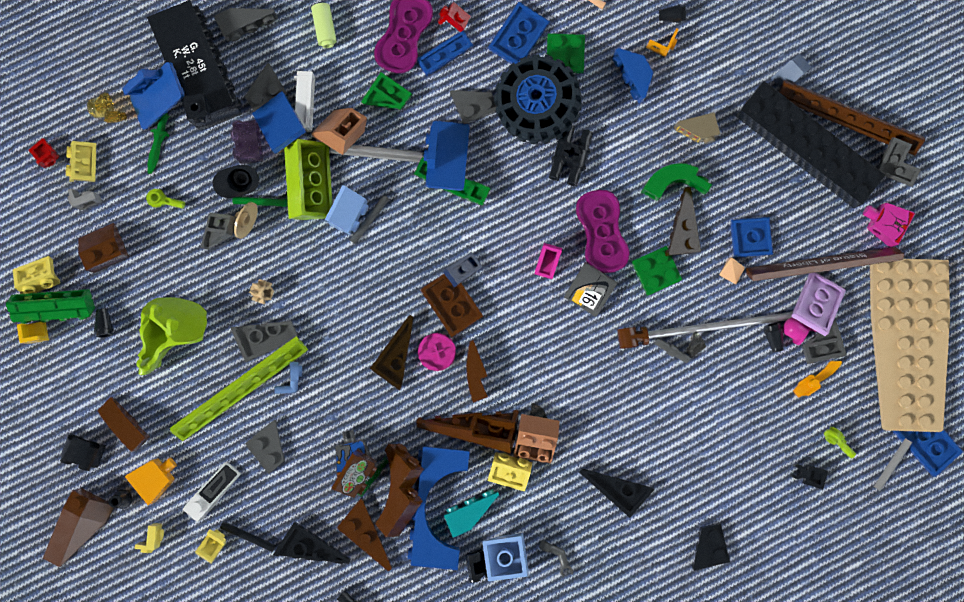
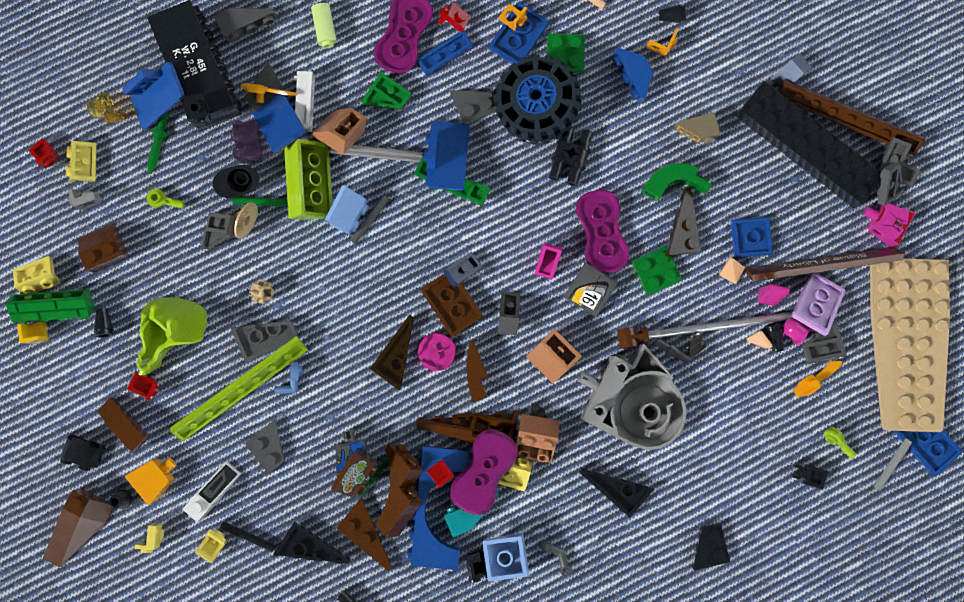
none -> red bracket [126,370,159,401]
none -> light orange piece [241,83,298,103]
none -> red panel [427,459,454,488]
none -> magenta plate [450,429,518,515]
none -> dark grey slope [498,291,520,335]
none -> light orange bracket [499,4,528,31]
none -> nougat slope [526,329,582,384]
none -> light grey animal [577,344,686,450]
none -> light nougat slope [746,331,773,349]
none -> dark pink slope [757,284,790,306]
none -> dark grey wing [877,162,904,206]

